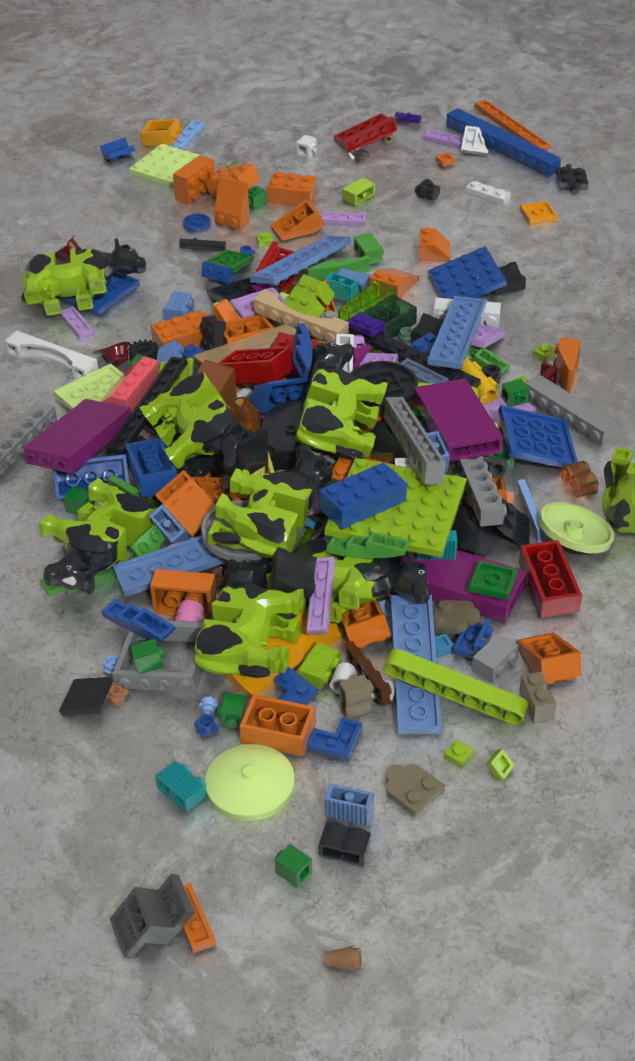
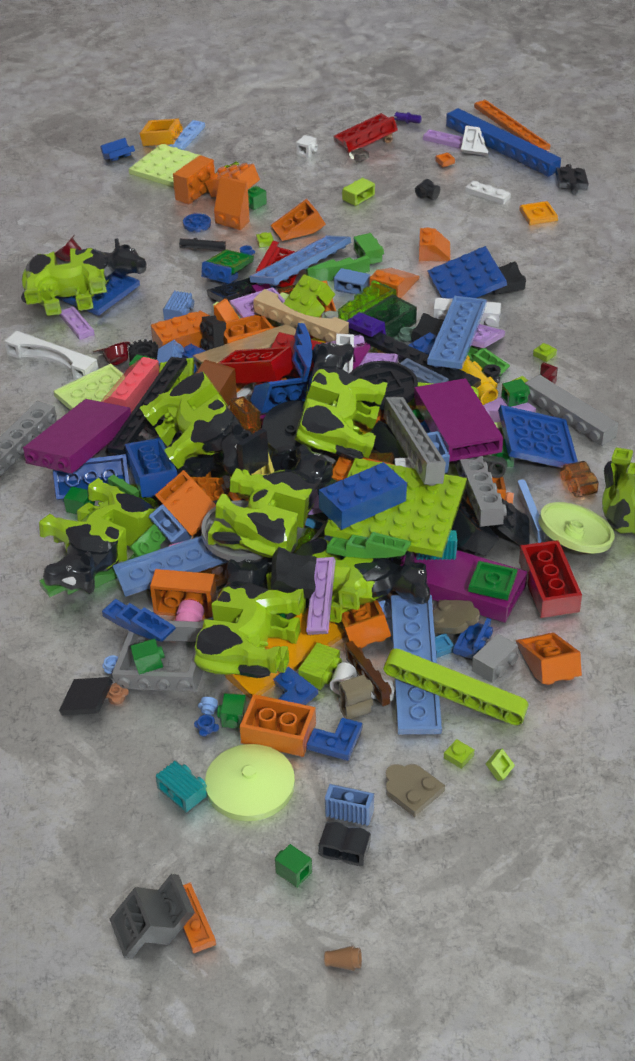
orange brick [267,172,317,206] -> none
lavender tile [321,212,366,226] -> none
teal brick [325,272,359,304] -> none
dark tan brick [520,671,556,724] -> none
orange slope [553,337,581,394] -> none

